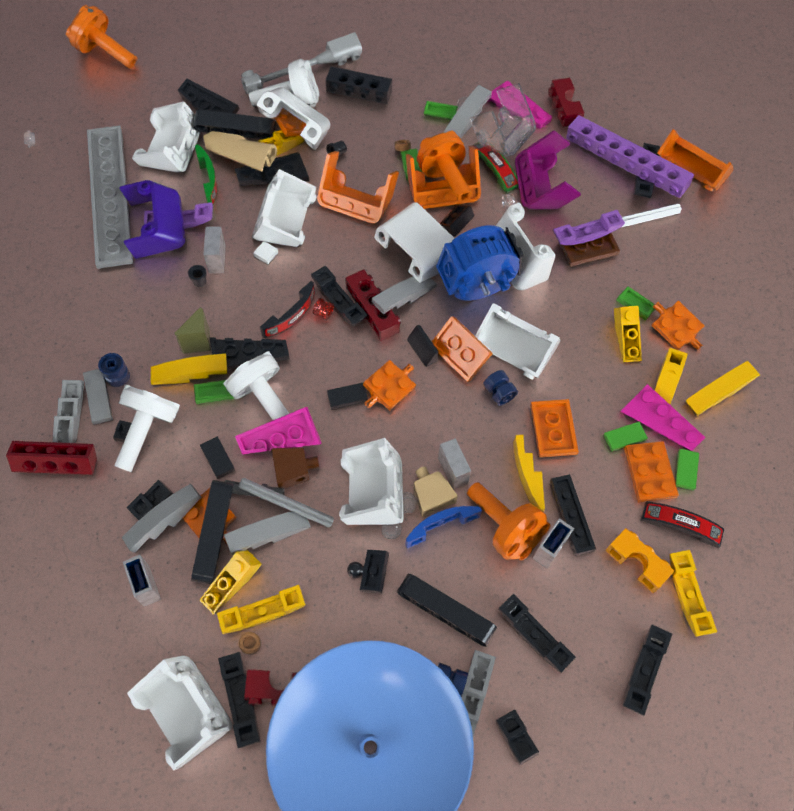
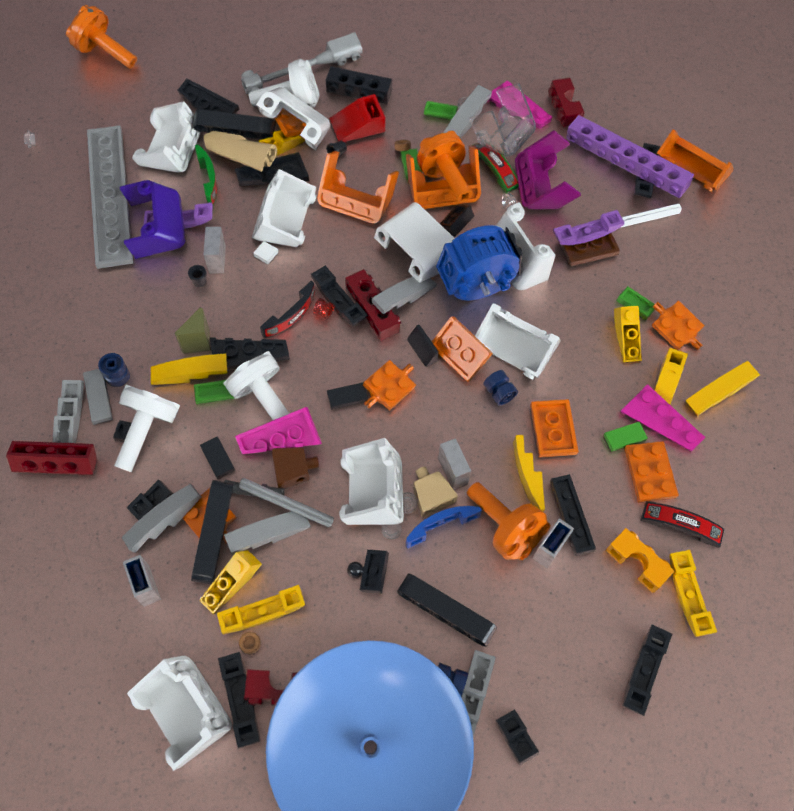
black slope [498,593,576,673] -> none
bright green tile [675,449,699,491] -> none
none -> red slope [329,94,385,142]

